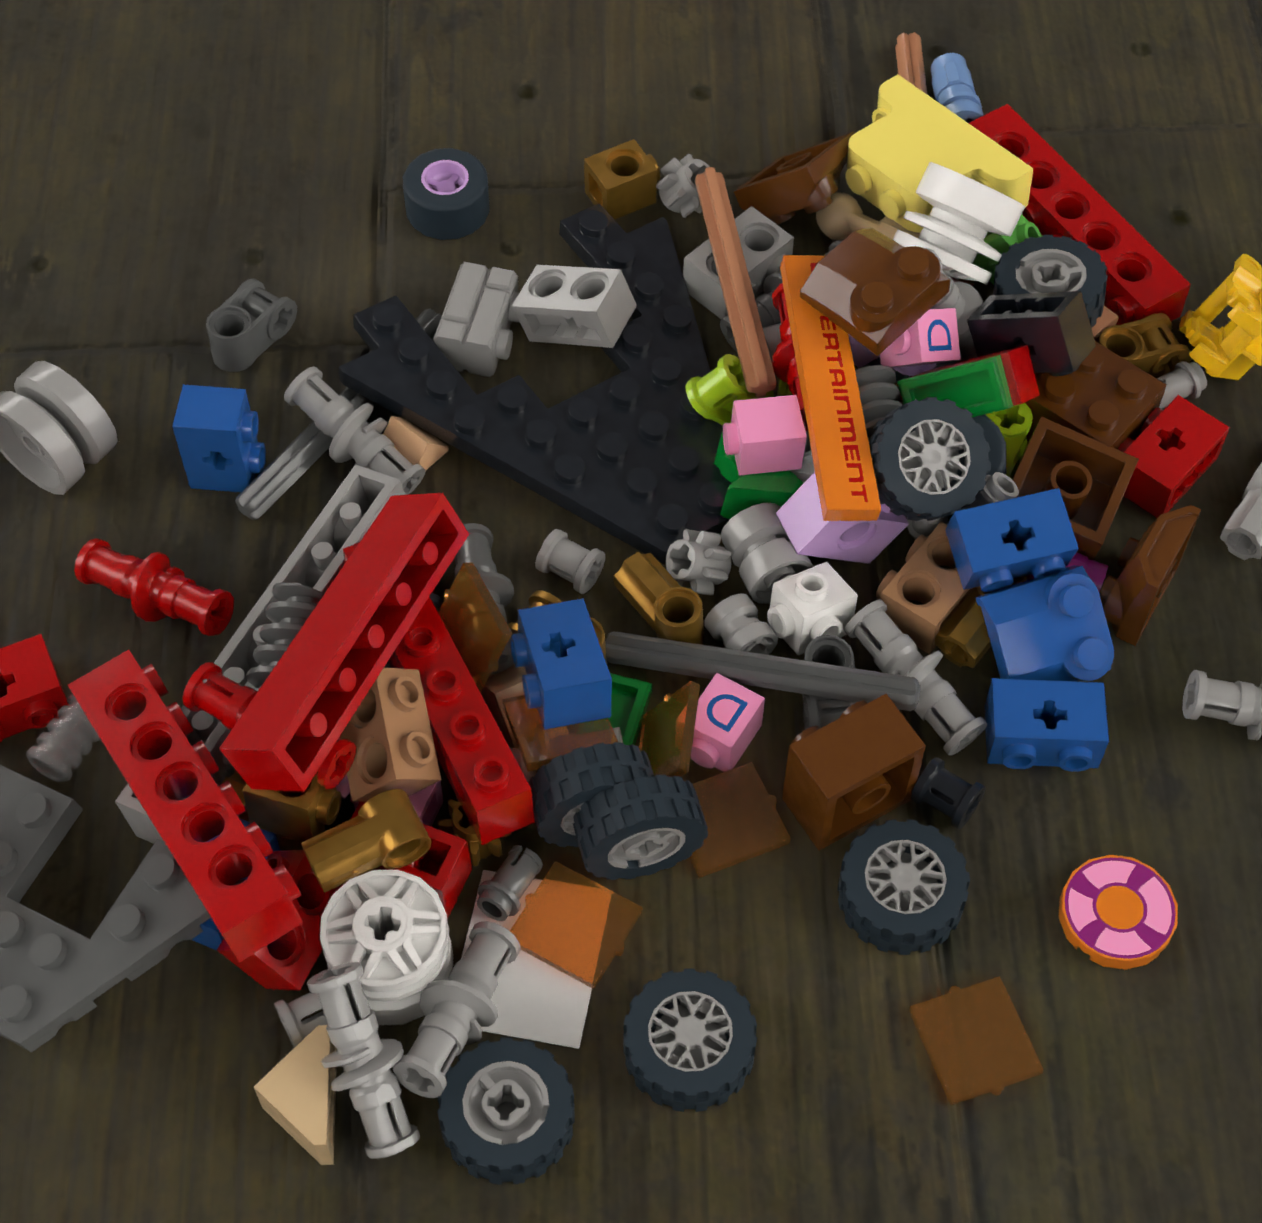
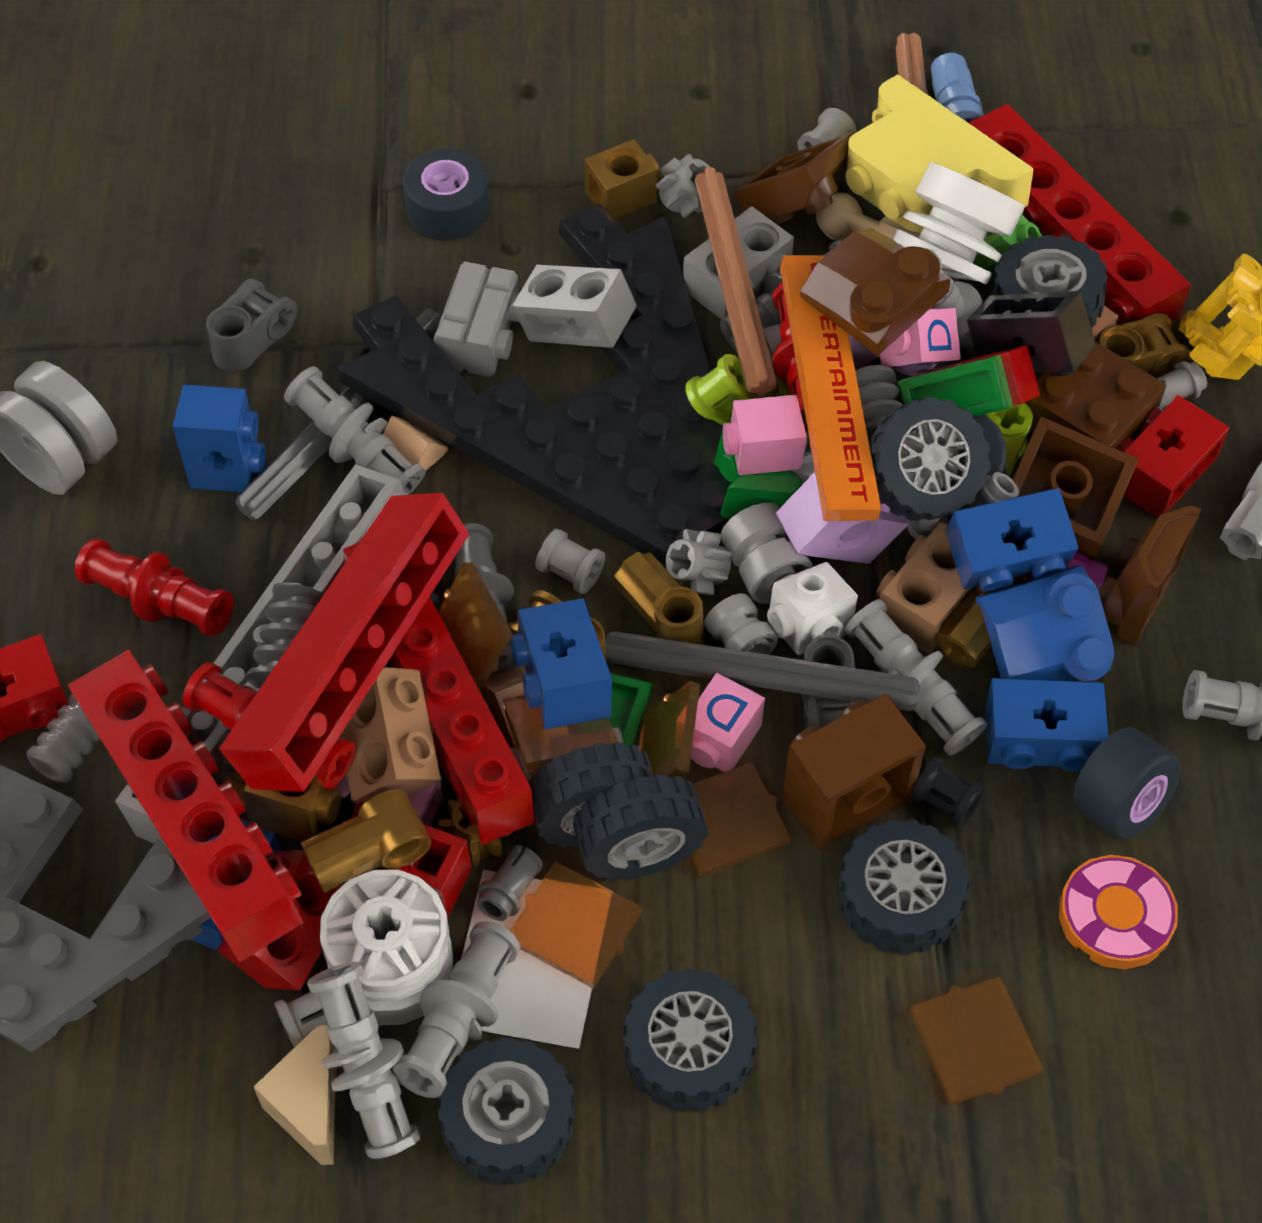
none -> light grey bush [797,108,857,151]
none -> black wheel [1073,727,1181,840]

